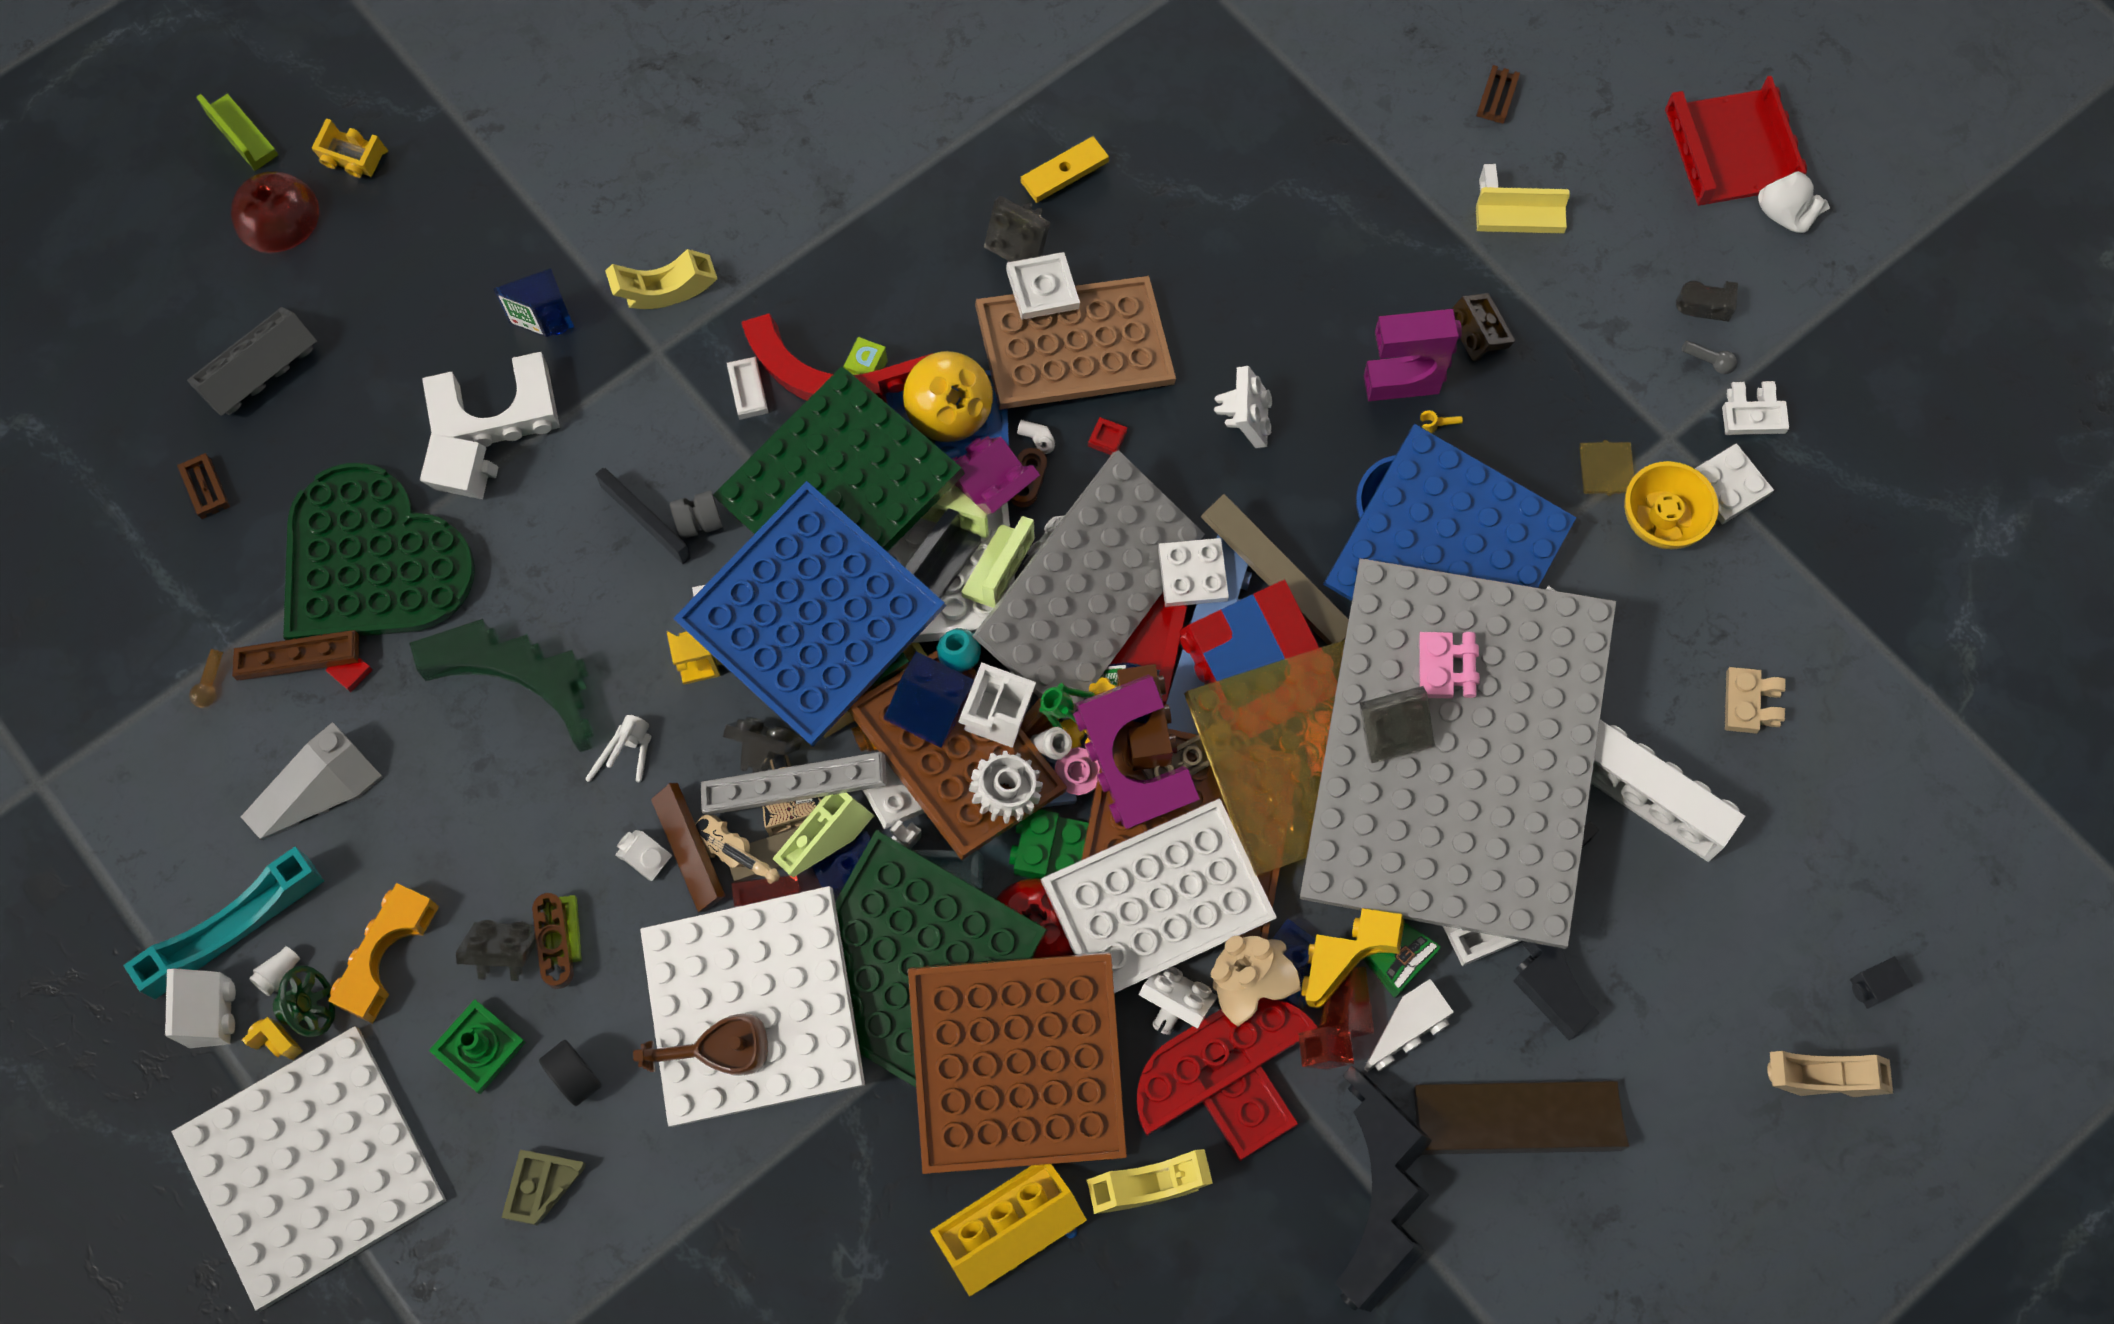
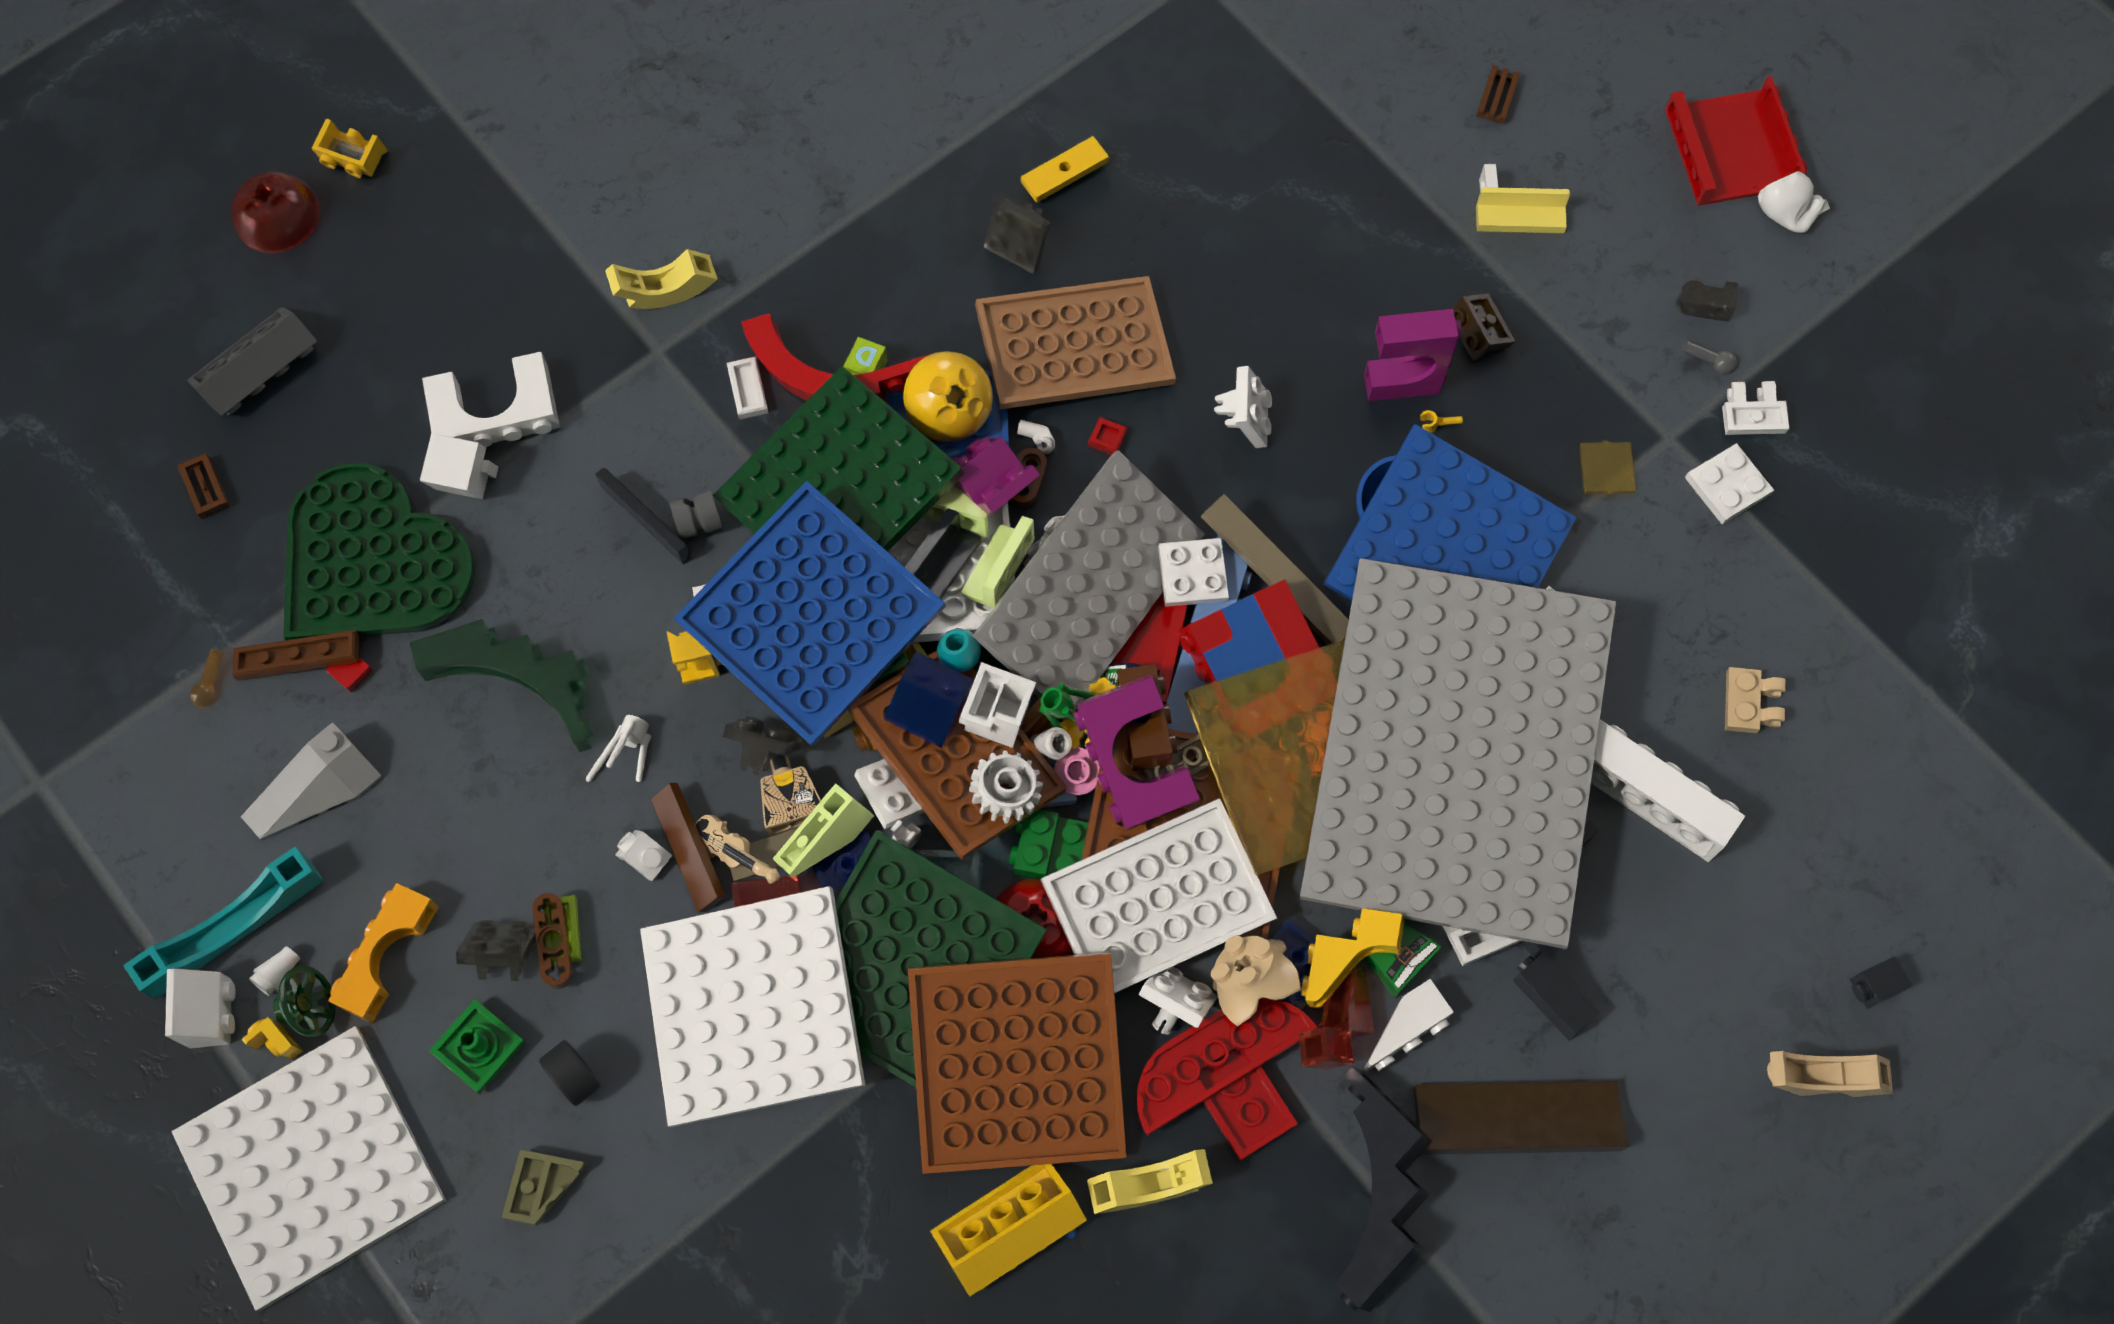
lime panel [196,93,278,171] -> none
clear blue slope [494,268,574,337] -> none
reddish brown piece [633,1014,768,1076] -> none
light grey tile [701,752,887,815] -> none
white plate [1006,252,1080,320] -> none
clear smoke plate [1359,686,1435,763] -> none
bright pink plate [1419,632,1480,699] -> none
yellow piece [1624,461,1719,550] -> none

